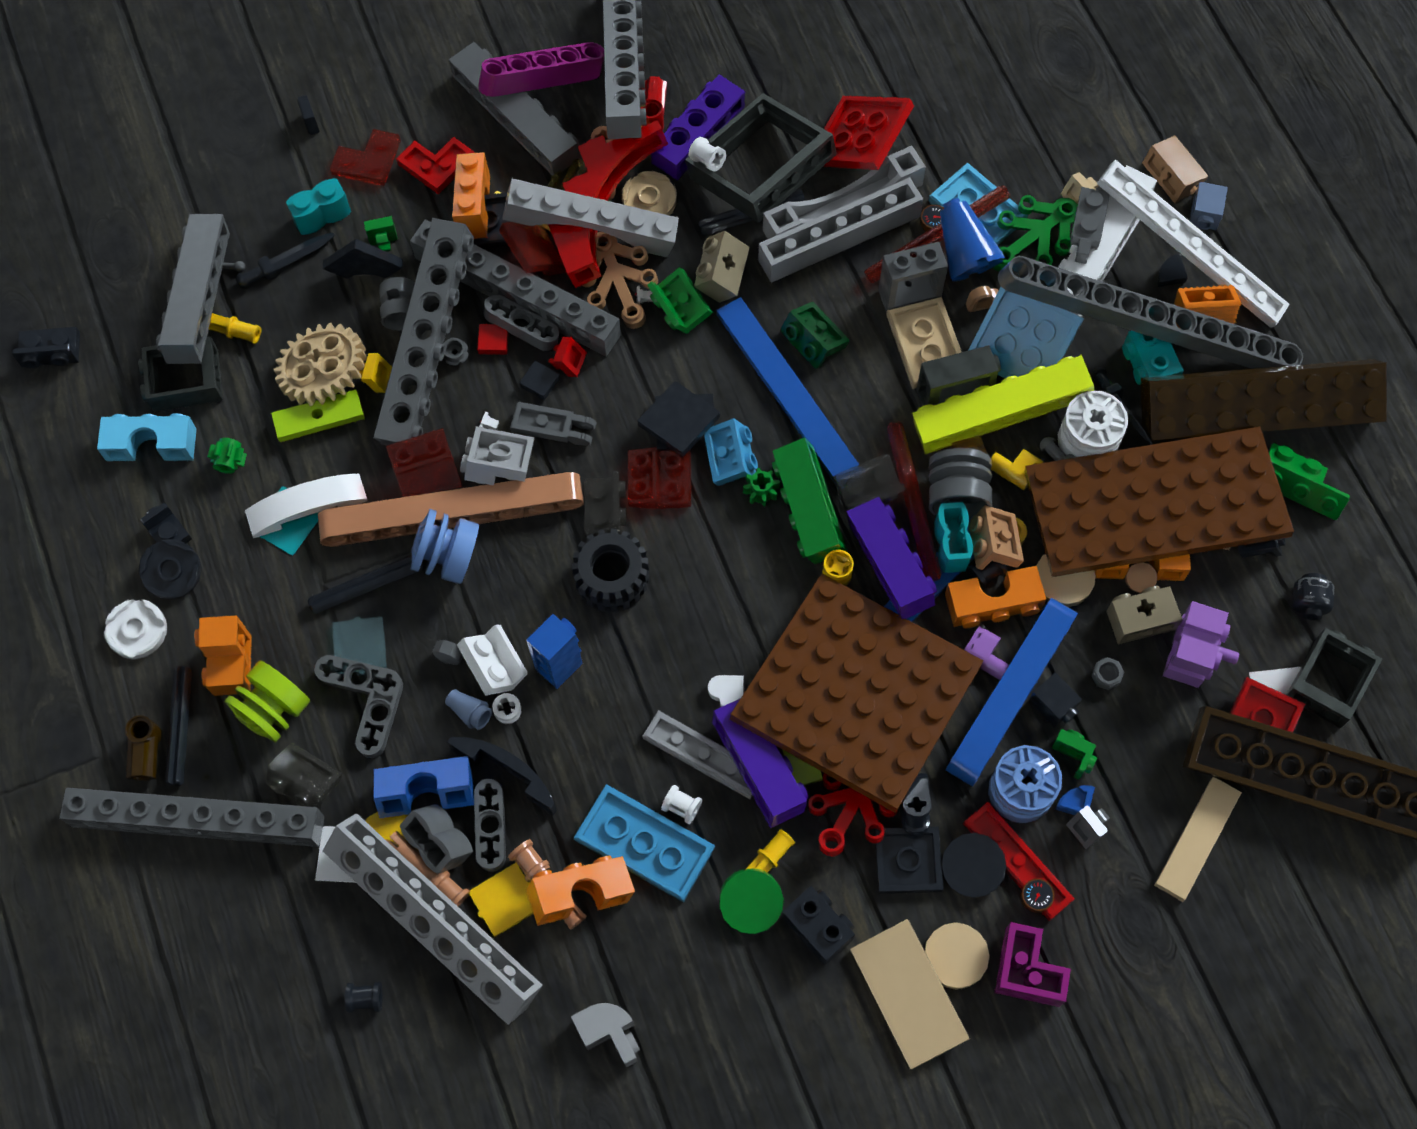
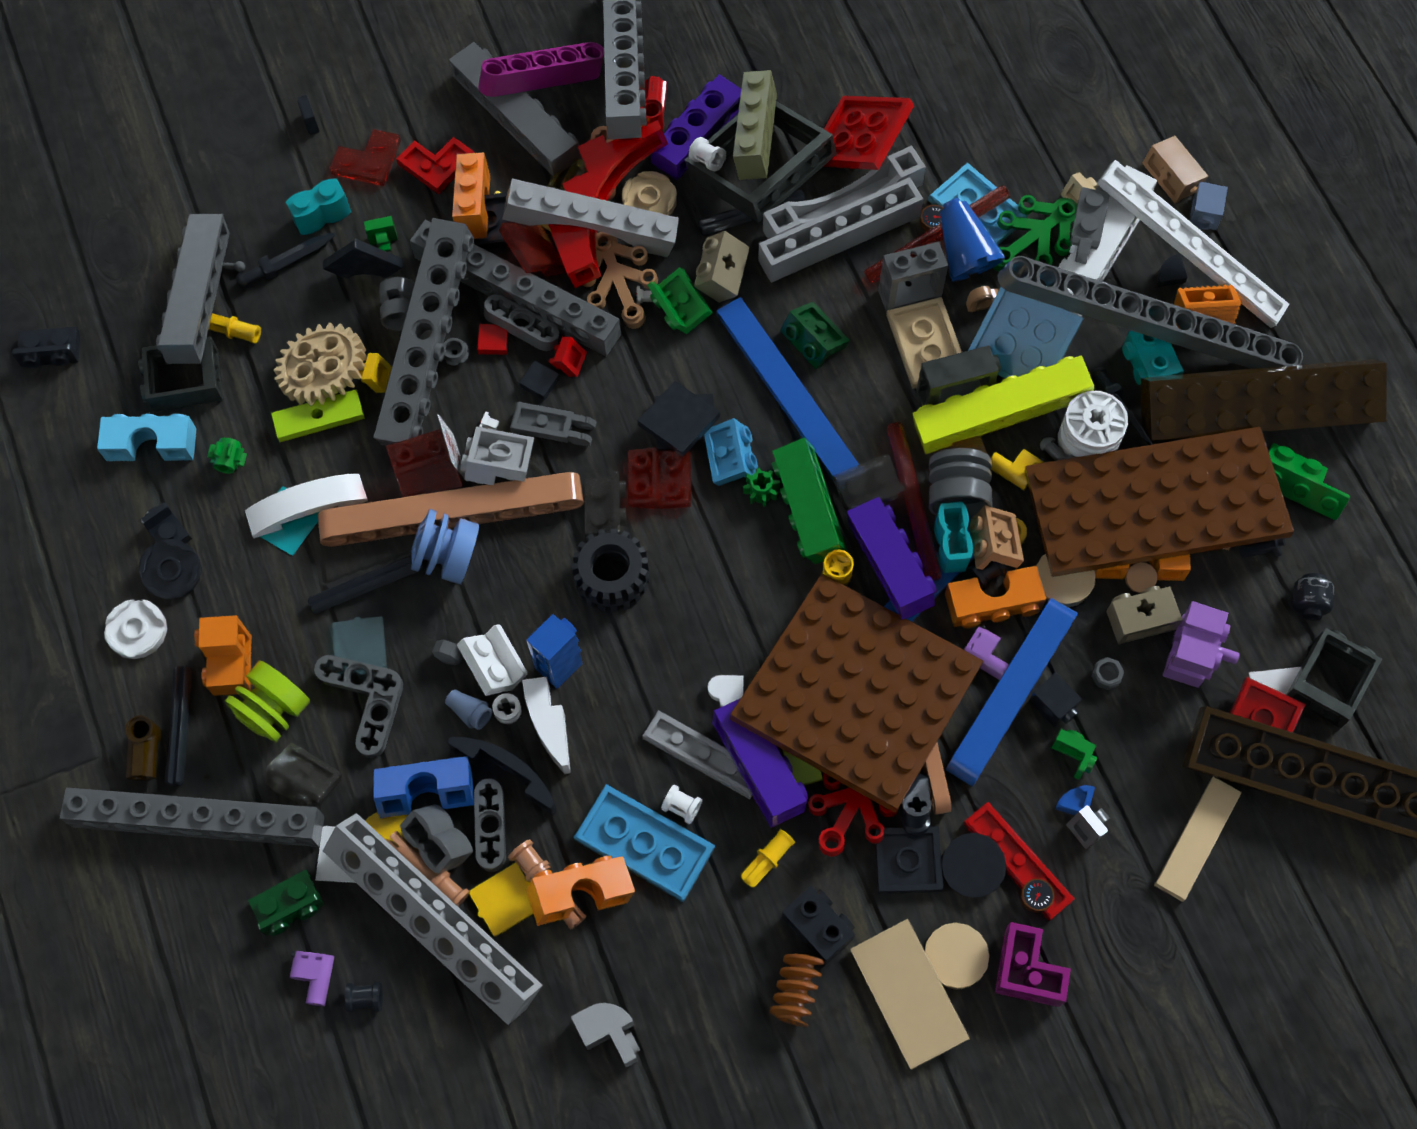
green tile [719,868,784,934] -> none
medium blue wheel [988,745,1062,823] -> none
none -> dark green bracket [248,869,324,936]
none -> medium lavender piece [289,951,334,1006]
none -> clear sticker [438,415,468,482]
none -> white slope [522,677,570,774]
none -> olive brick [733,70,777,180]
none -> dark orange piece [769,953,825,1027]
none -> nougat beam [923,743,951,815]

